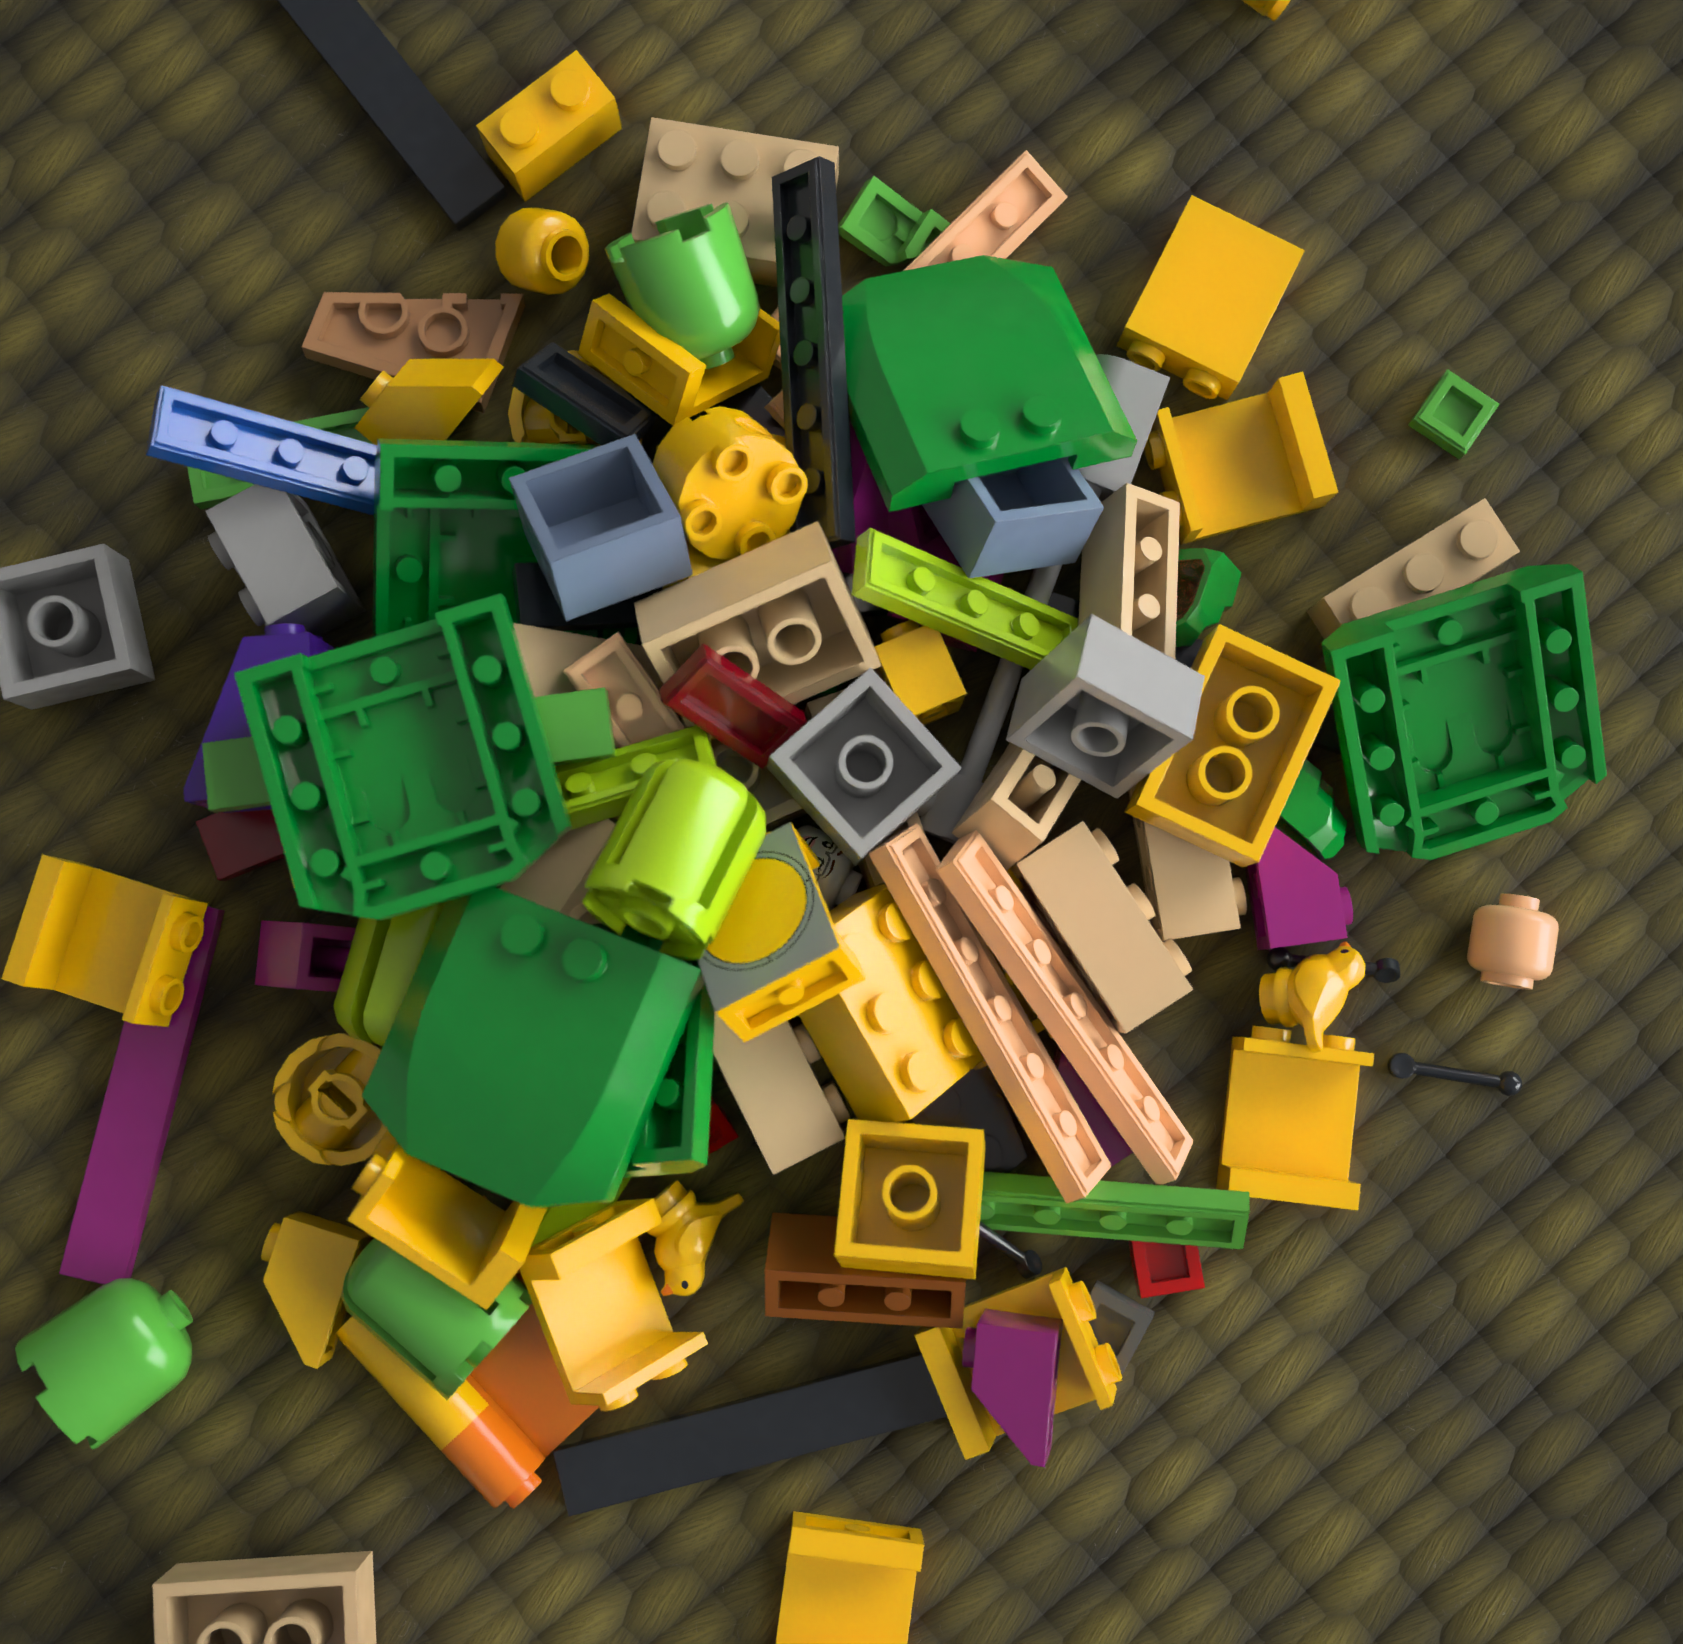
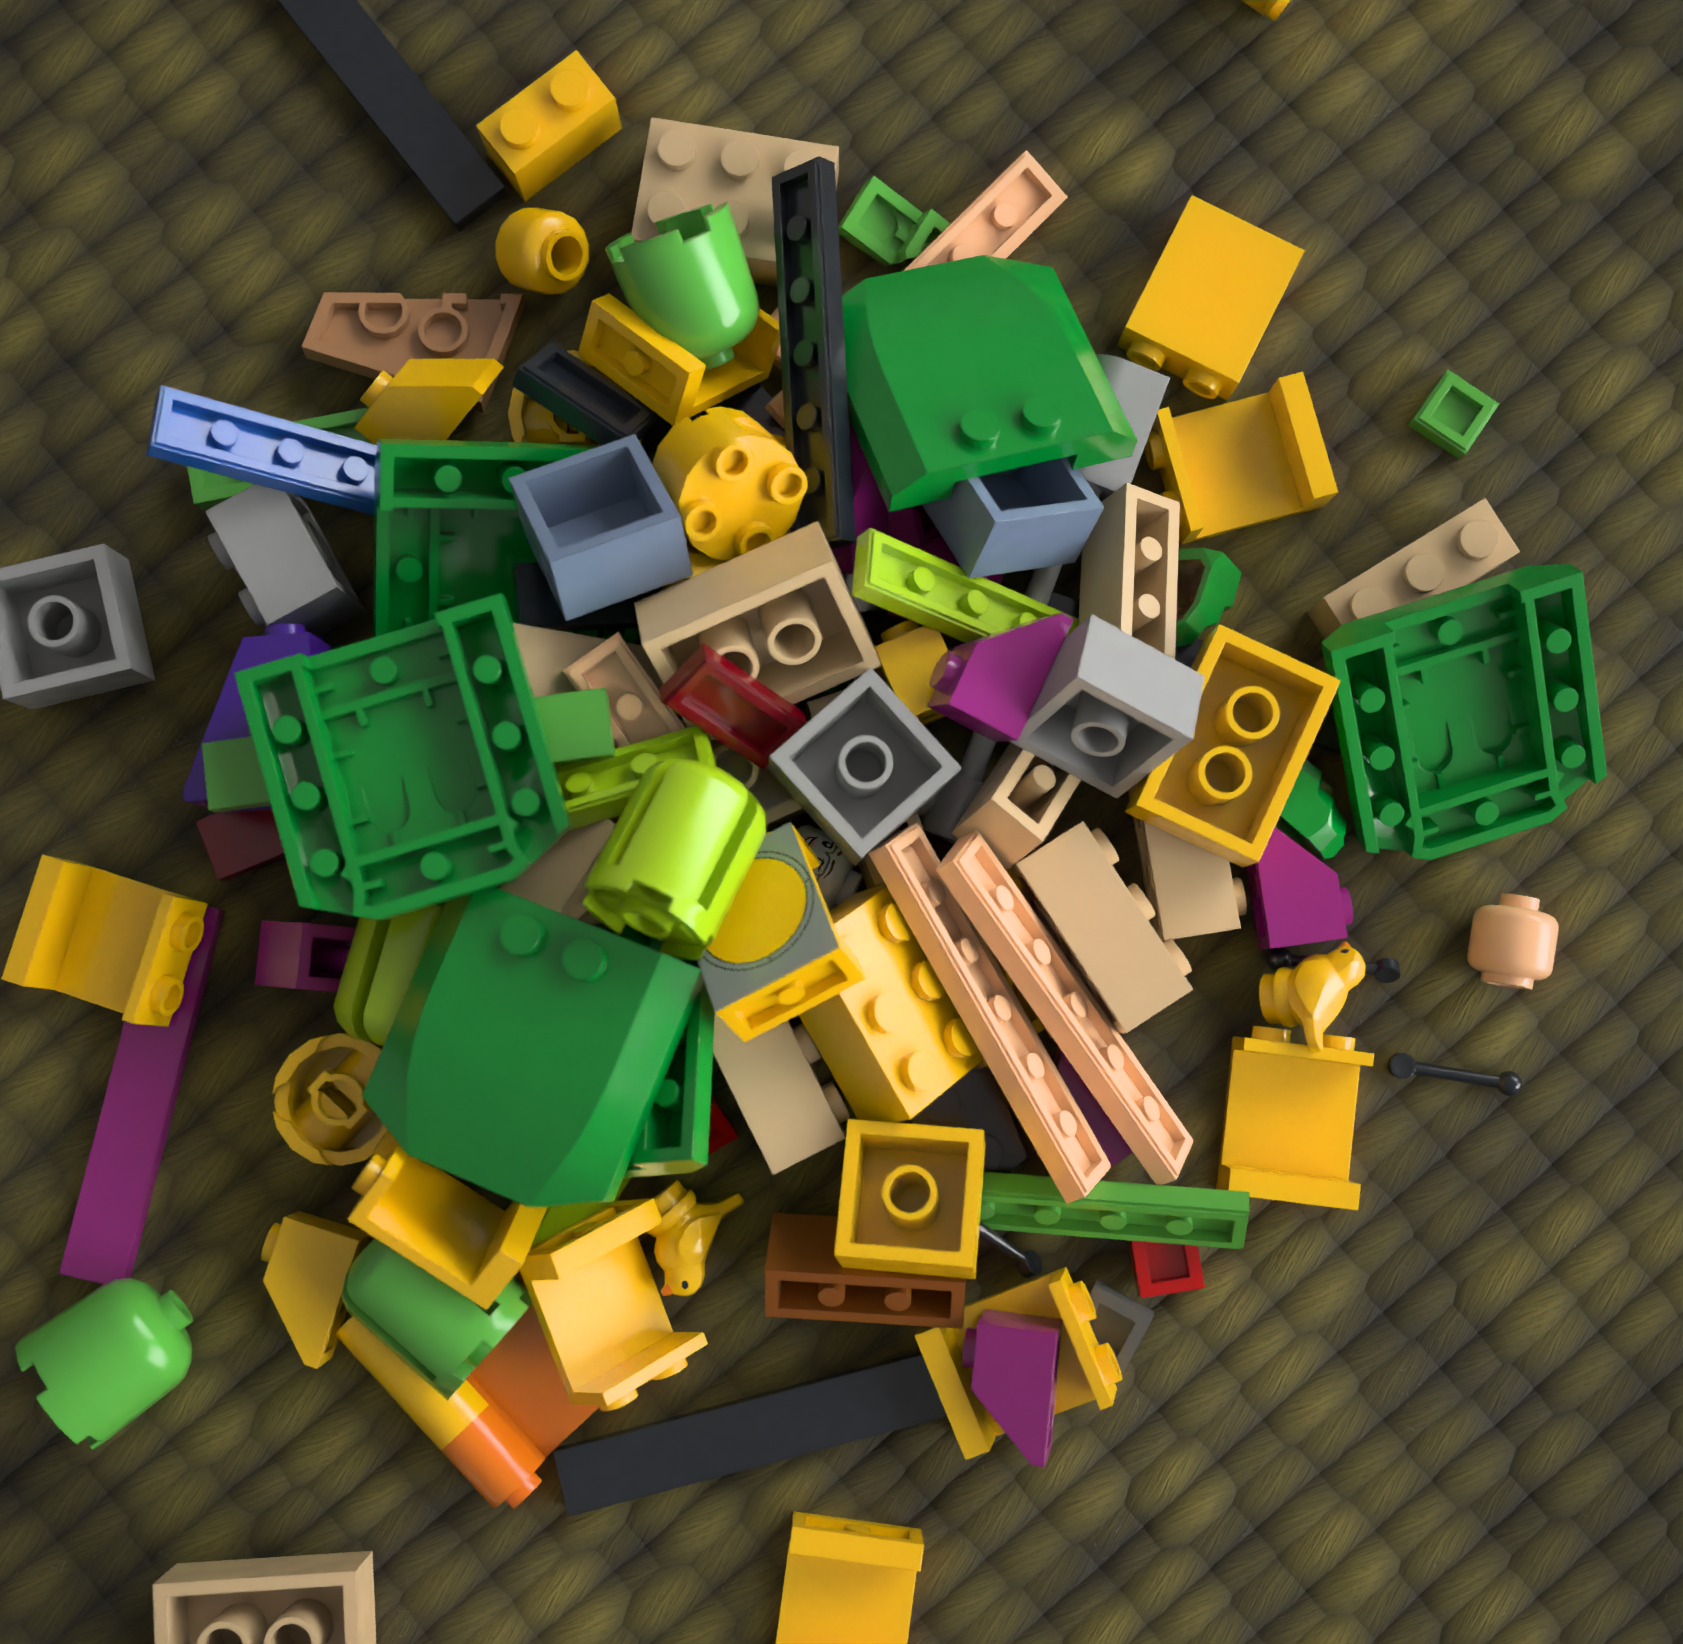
none -> magenta slope [927,613,1074,742]

